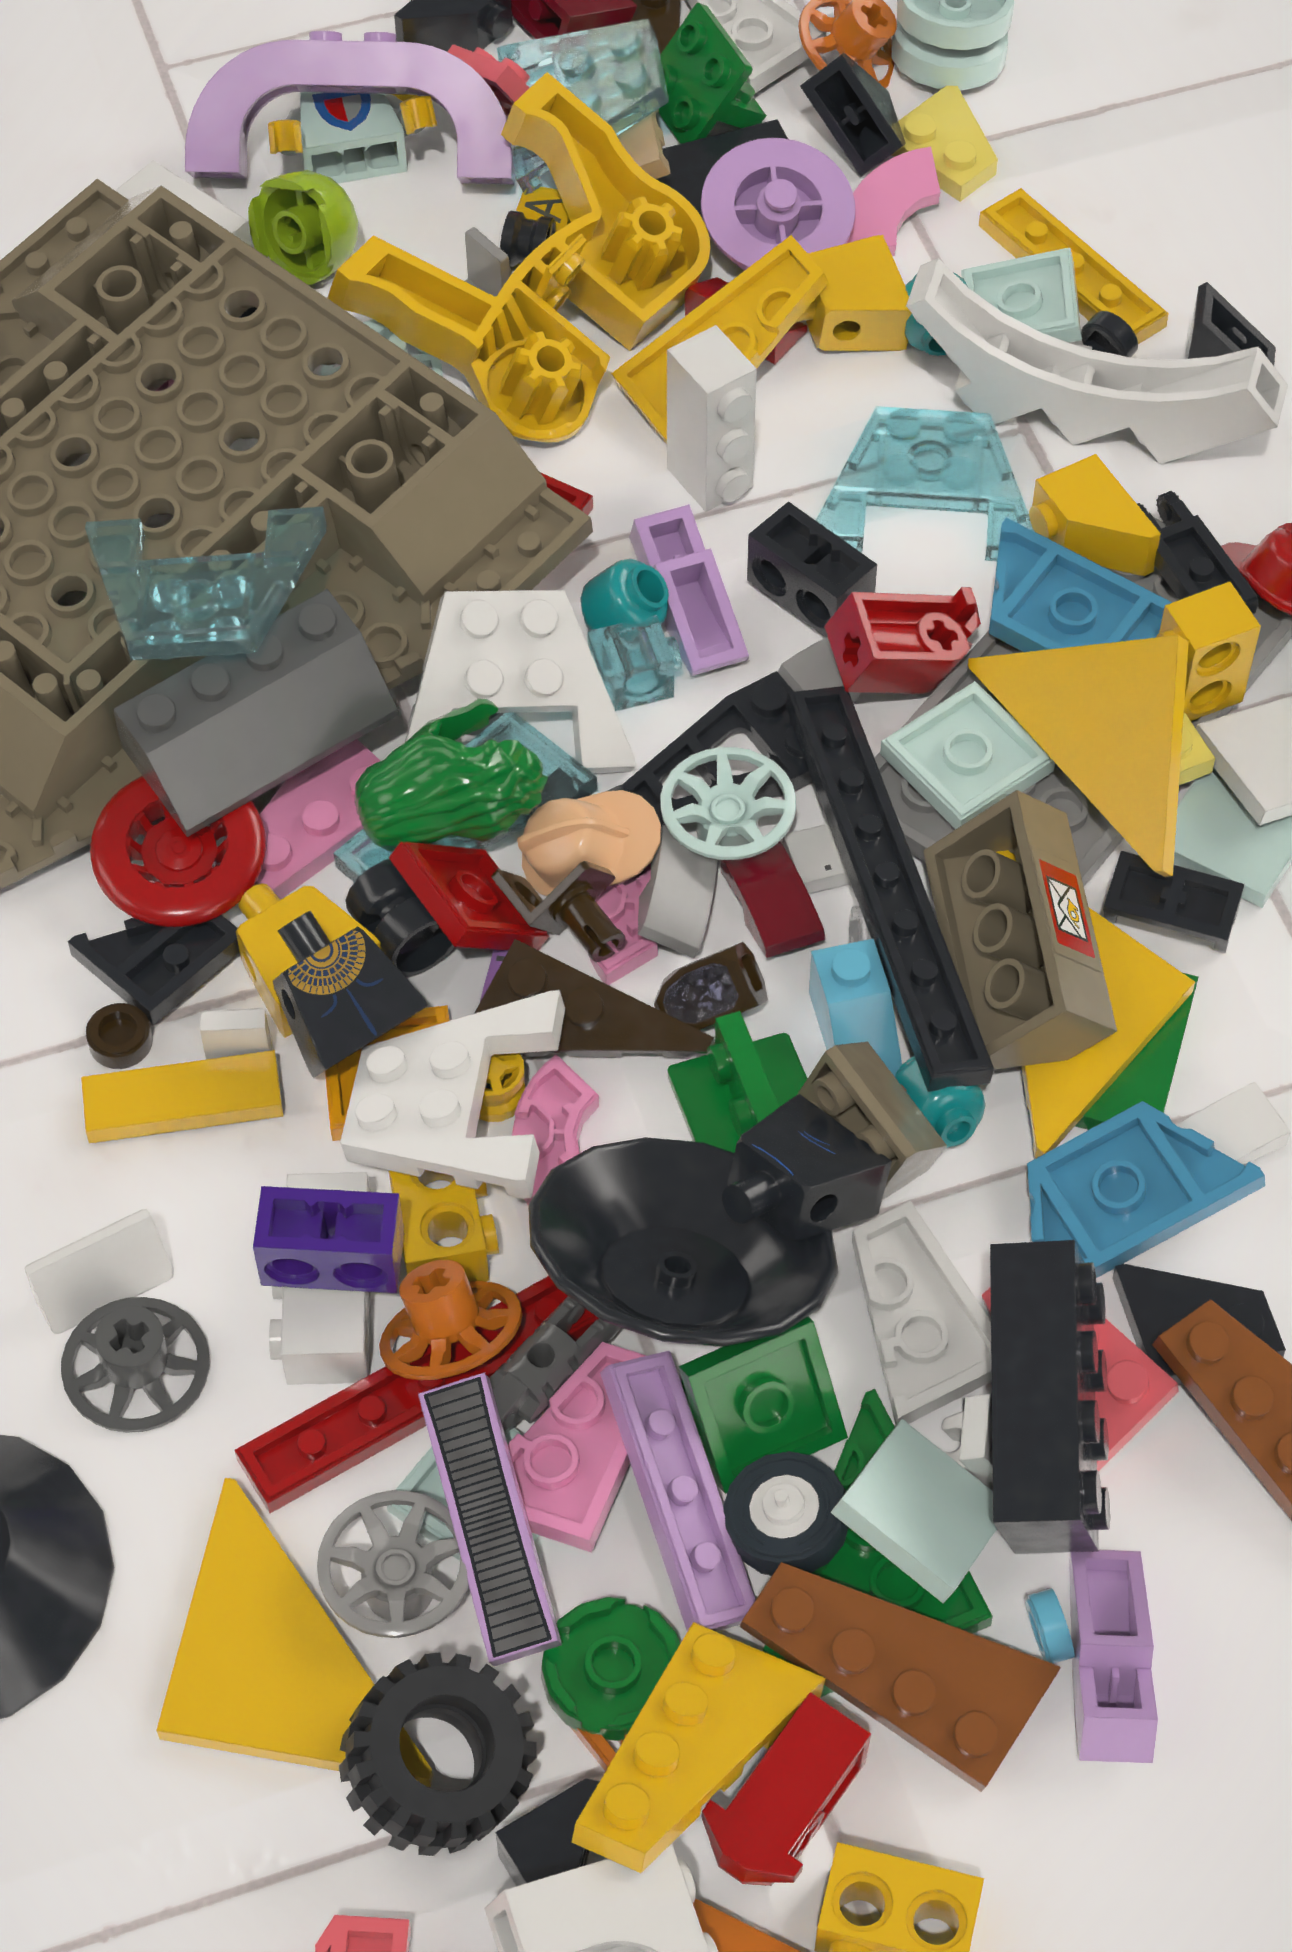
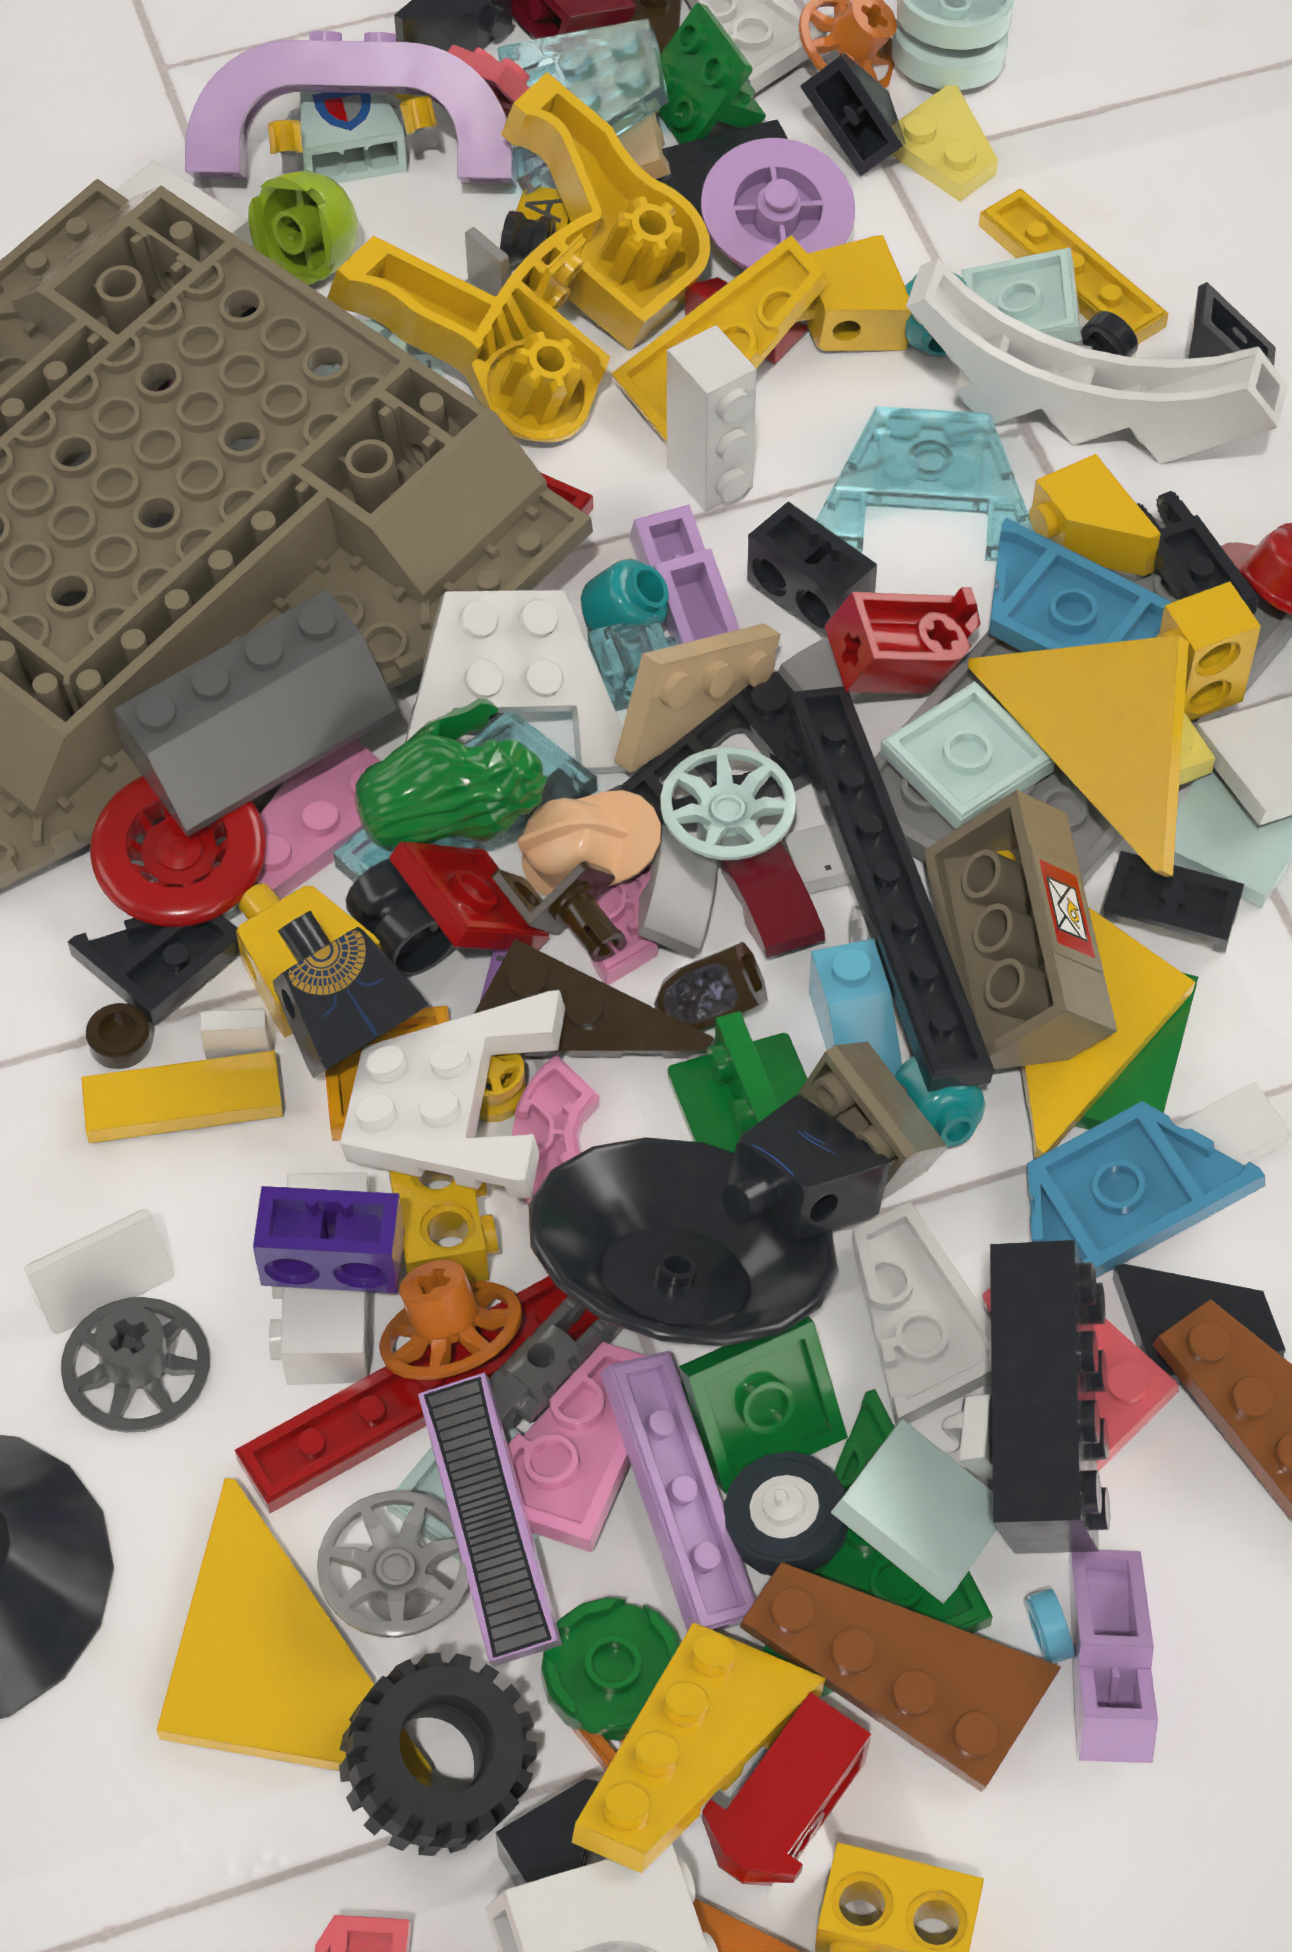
clear light blue wing [85,506,327,660] -> none
bright pink tile [846,147,941,256] -> none
none -> tan wing [614,623,781,773]

